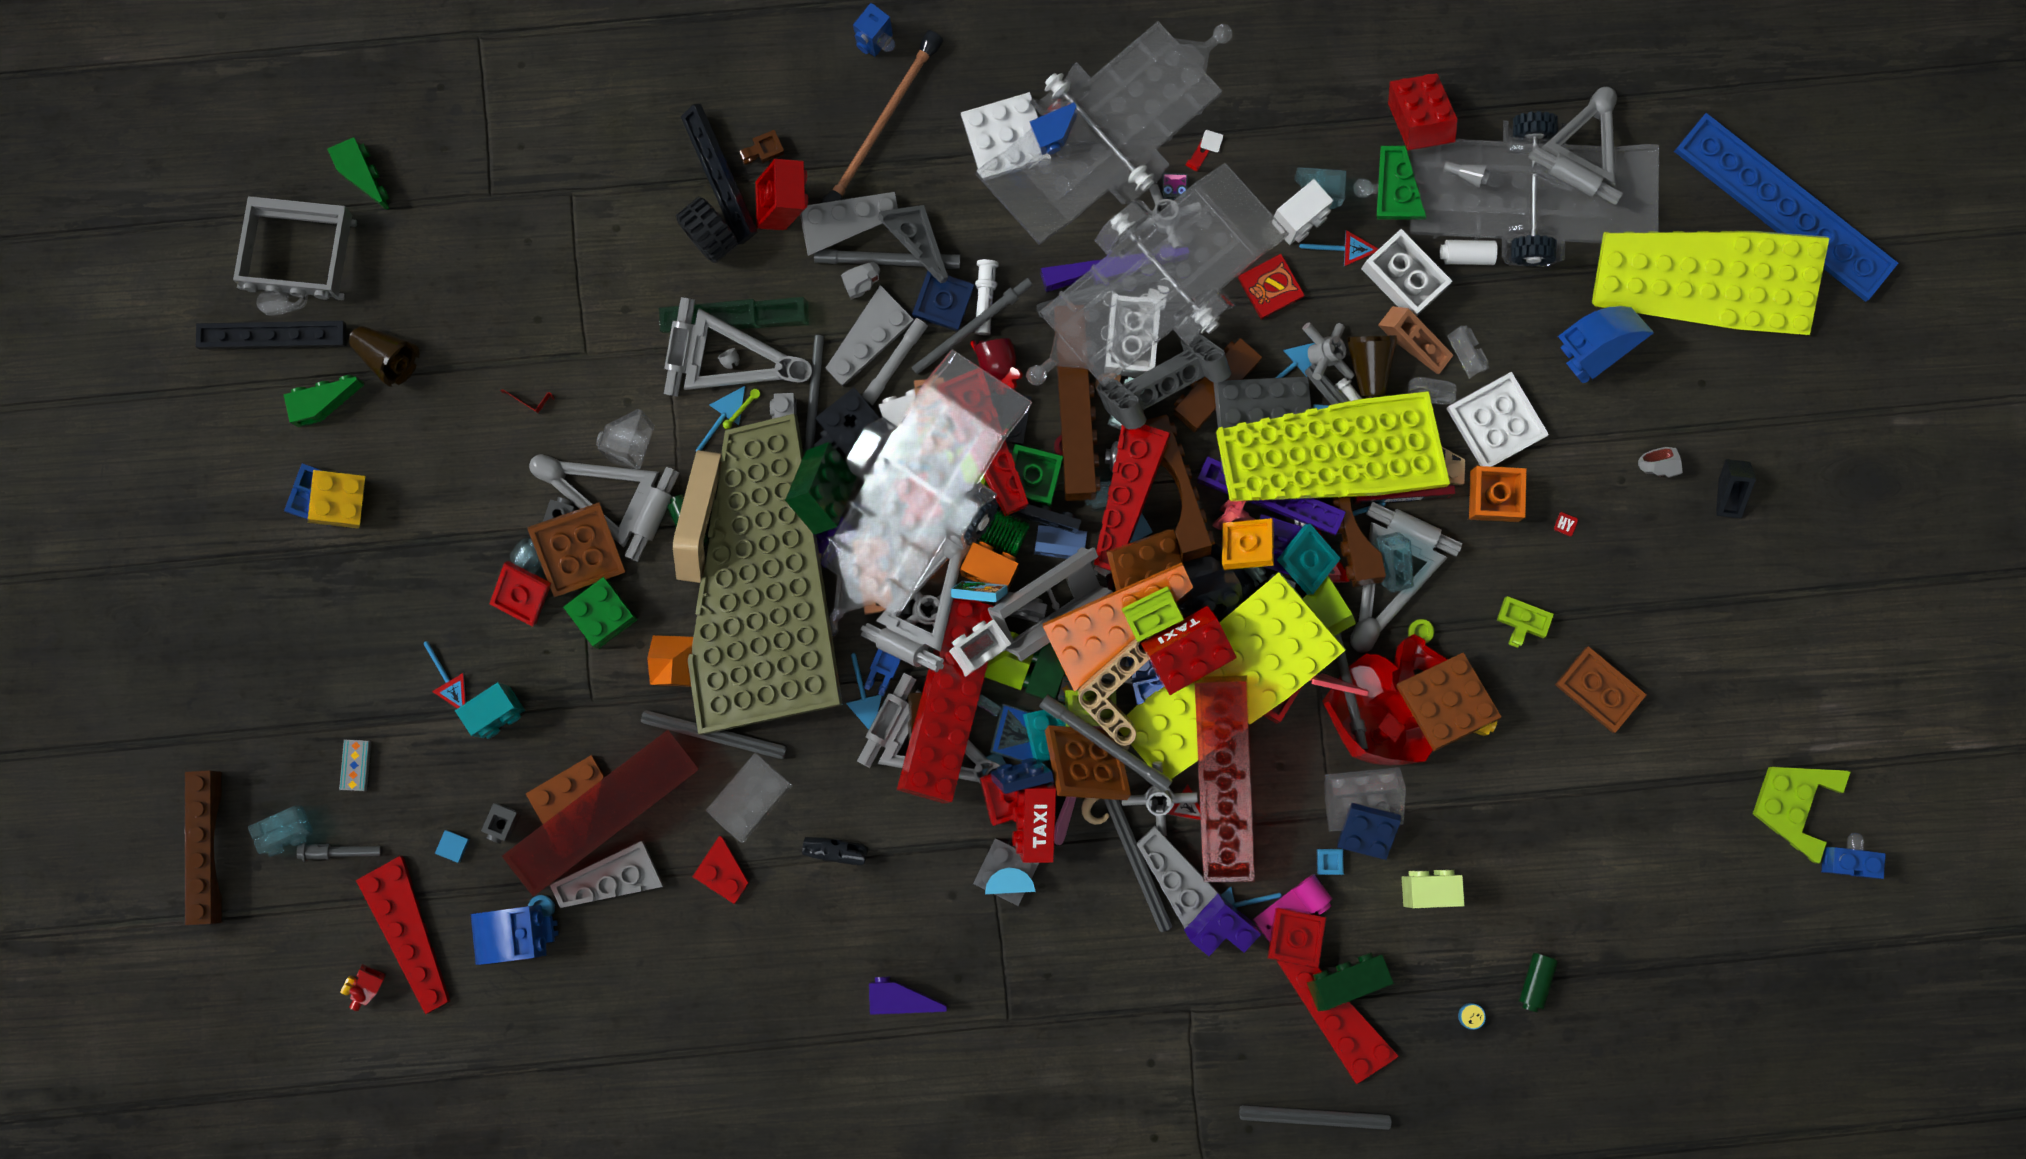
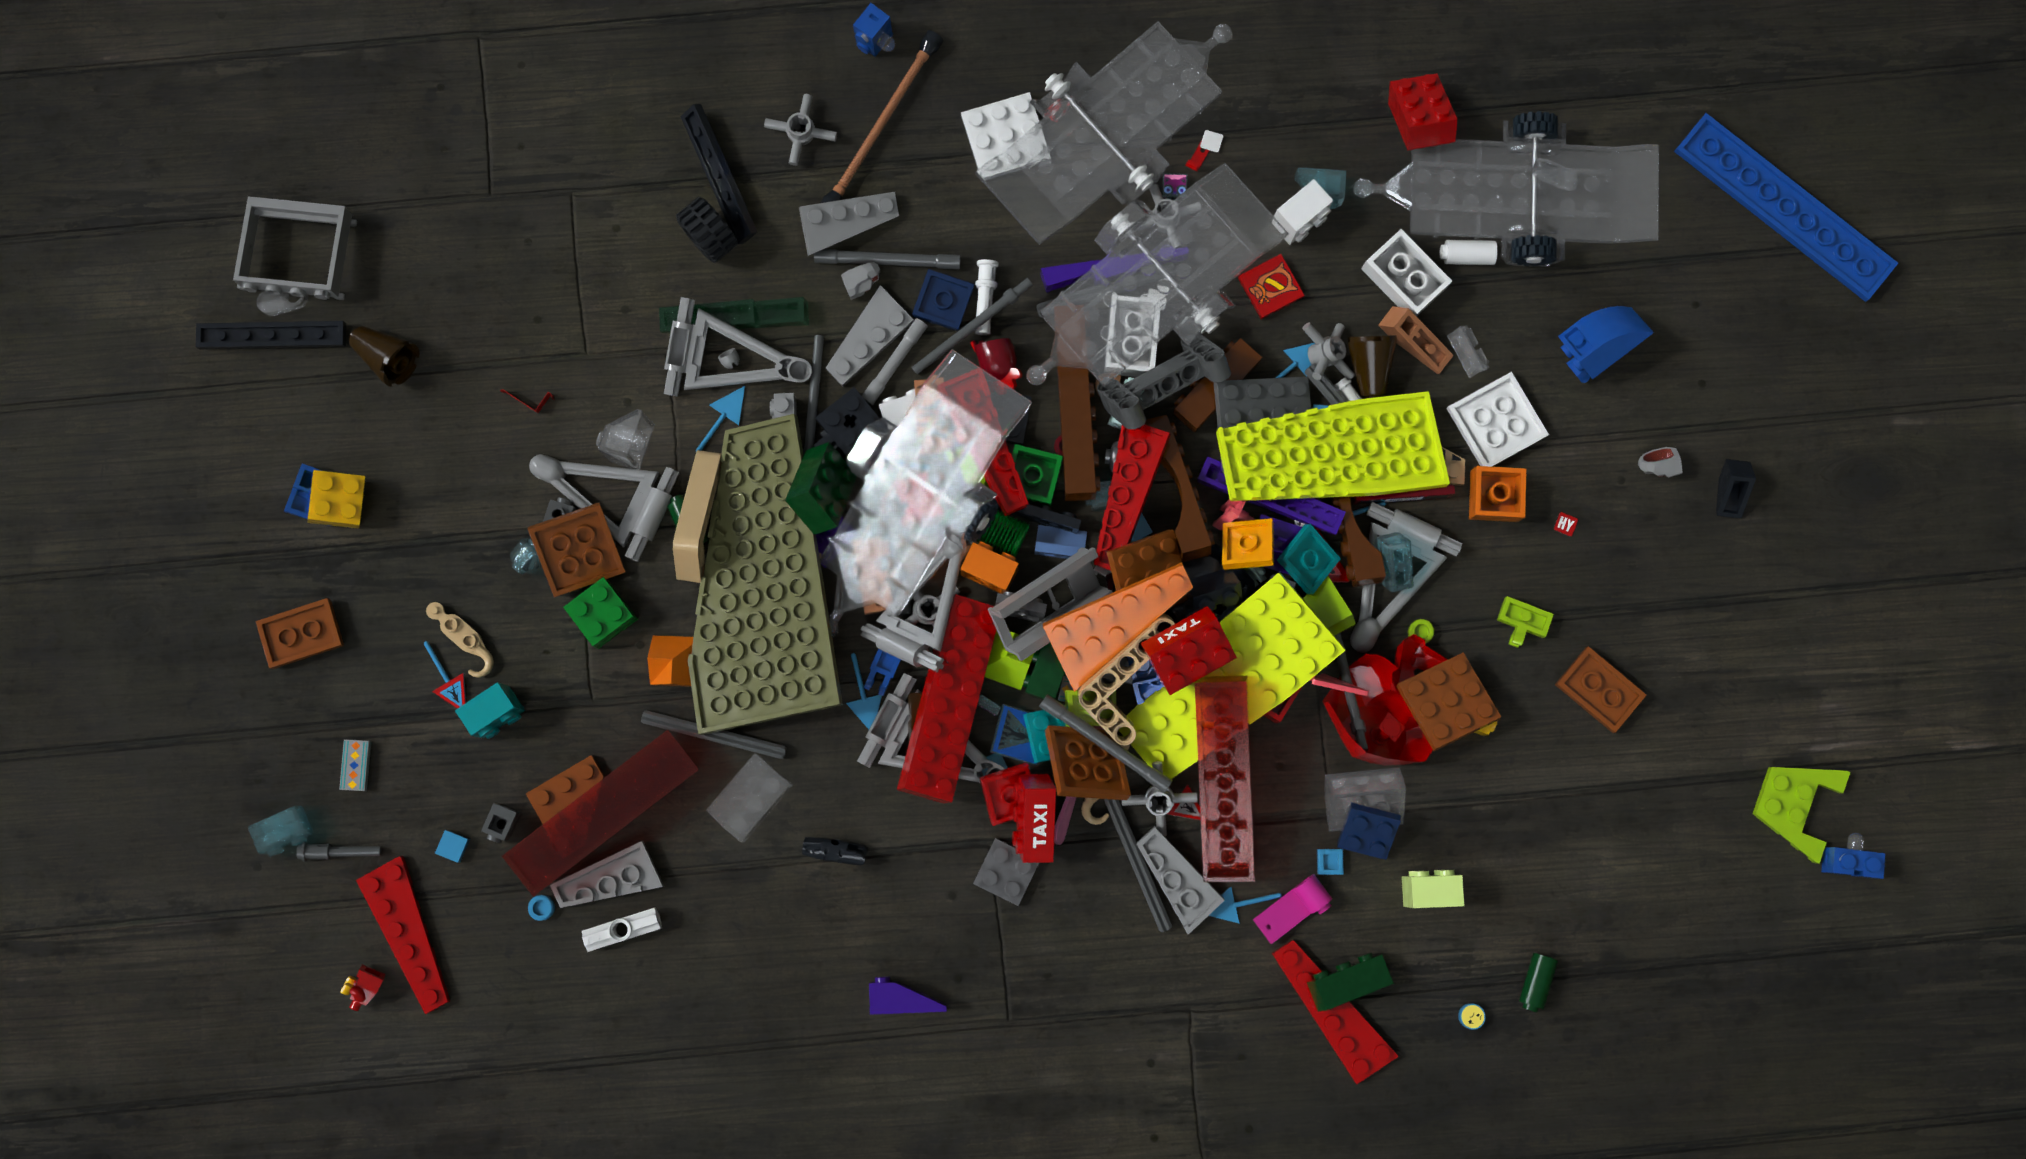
reddish brown arch [185,771,222,925] -> none
green slope [283,375,364,427] -> none
green slope [328,137,389,210] -> none
blue piece [471,905,559,965] -> none
red tile [489,561,551,627] -> none
red wing [692,836,749,904] -> none
lime hinge [723,389,760,429] -> none
reddish brown plate [739,130,784,165] -> none
red brick [755,159,808,230] -> none
dark grey wing [878,205,948,283] -> none
white window [949,619,1011,677] -> none
medium azure tile [951,581,1008,602] -> none
medium azure tile [985,867,1036,894] -> none
dark blue plate [991,758,1054,794] -> none
blue slope [1029,102,1078,155] -> none
lime plate [1122,586,1184,642] -> none
dark purple brick [1184,893,1261,956] -> none
dark grey axle [1239,1105,1392,1130] -> none
red tile [1267,908,1326,969] -> none
piece [1299,230,1378,266] -> none
green wing [1377,146,1427,219] -> none
clear piece [1408,377,1457,404] -> none
light grey cone [1443,161,1490,189] -> none
light grey piece [1528,87,1623,205] -> none
neon yellow wing [1592,231,1829,335] -> none
none -> dark orange plate [256,598,344,669]
none -> tan piece [426,602,494,678]
none -> white piece [582,907,662,952]
none -> light grey bar [764,94,837,166]

